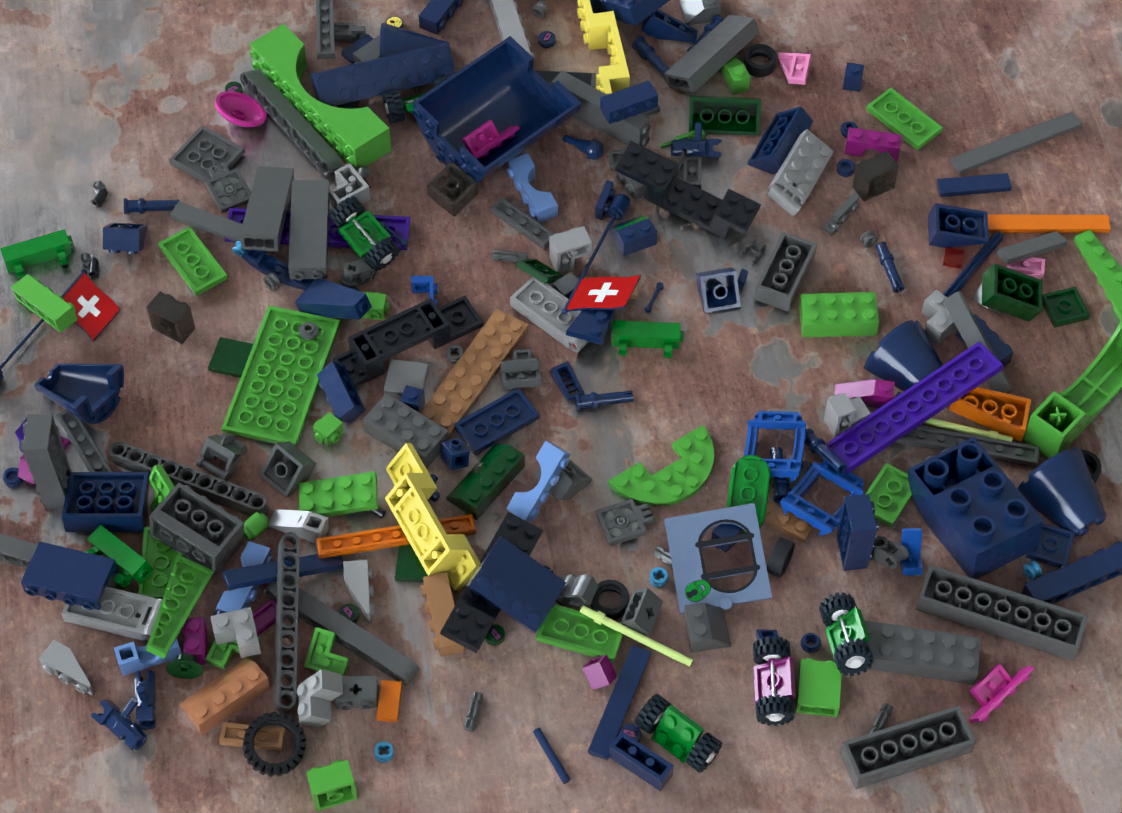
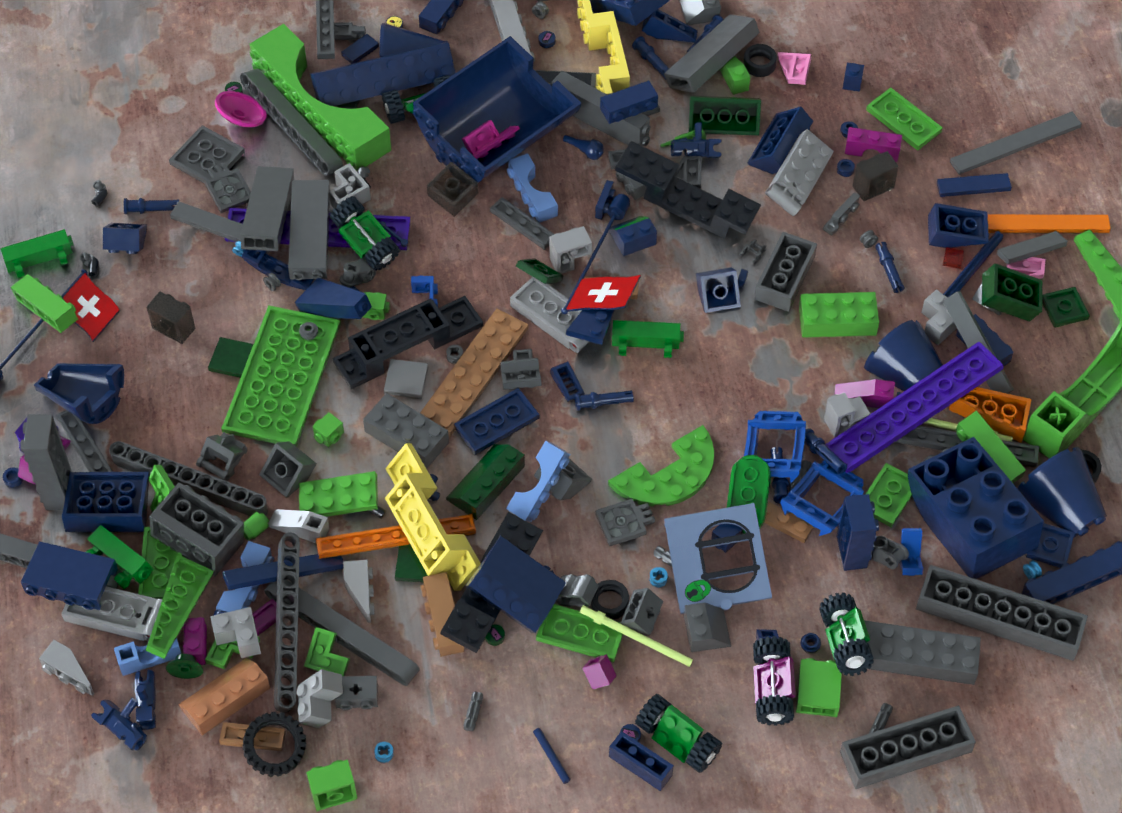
bright green plate [158,226,228,296] -> none
dark blue brick [317,361,366,423] -> none
tile [339,604,359,623] -> none
dark grey slope [353,36,380,63] -> none
orange tile [376,680,402,722] -> none
dark blue brick [400,385,425,413] -> none
dark blue brick [441,438,470,471] -> none
dark grey axle [492,249,528,262] -> none
dark grey brick [553,272,579,299] -> none
dark blue tile [588,645,651,760] -> none
dark blue hinge [645,282,664,313] -> none
black tyre [766,537,795,577] -> none
dark pink bracket [969,664,1034,723] -> none
none -> bright green brick [956,411,1026,483]

